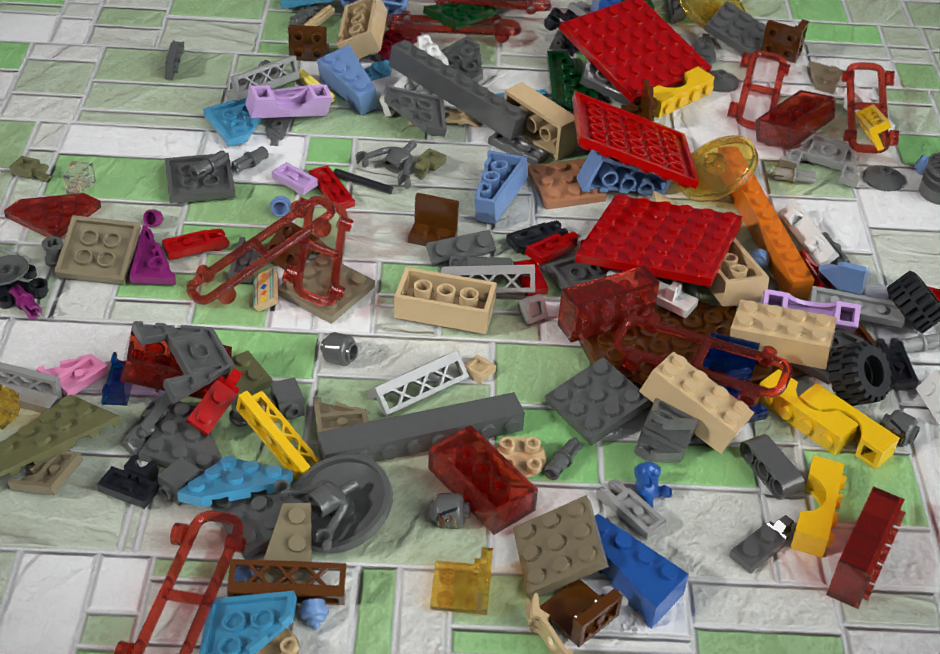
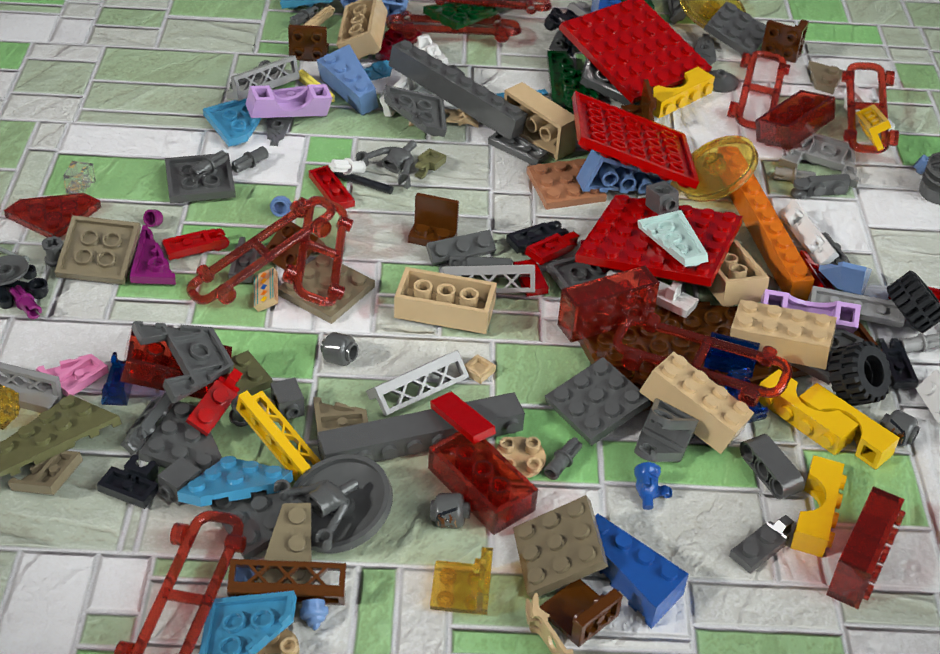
olive plate [9,156,51,182] -> none
dark grey hinge [165,40,184,80] -> none
lavender plate [272,162,318,195] -> none
dark grey plate [441,37,483,83] -> none
medium blue wedge [474,150,528,224] -> none
light grey tile [518,294,548,324] -> none
light grey hinge [596,479,667,540] -> none
medium blue plate [749,248,770,269] -> none
dark grey dish [863,165,905,192] -> none
none -> white axle [329,158,366,175]
none -> red tile [430,391,496,444]
none -> light aqua wing [637,210,708,267]
none -> dark grey brick [646,181,679,215]
none -> dark grey hinge [790,174,851,199]

